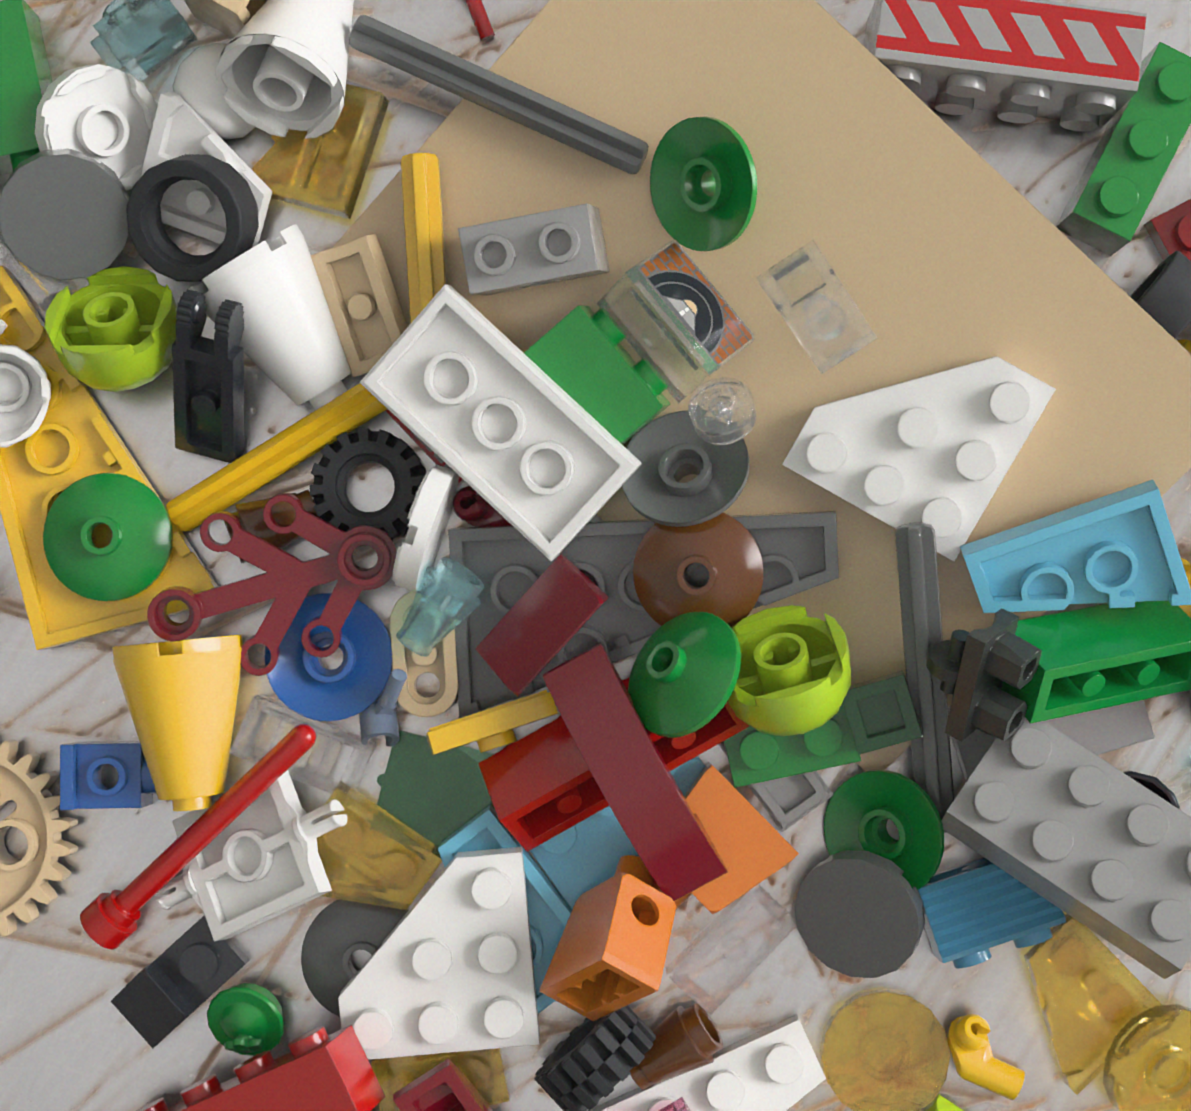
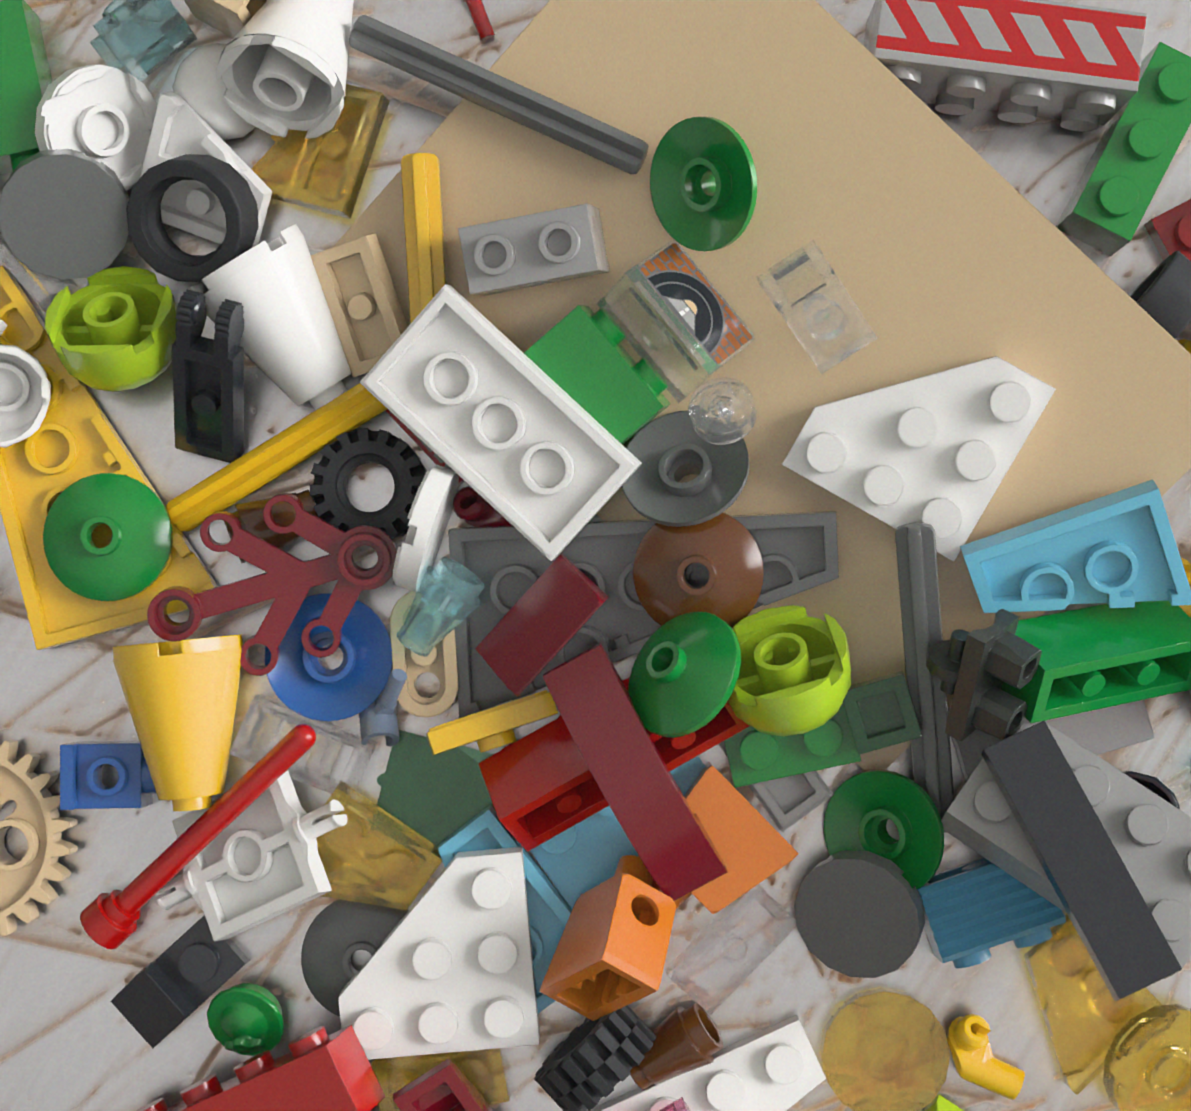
none -> black tile [981,720,1182,1002]

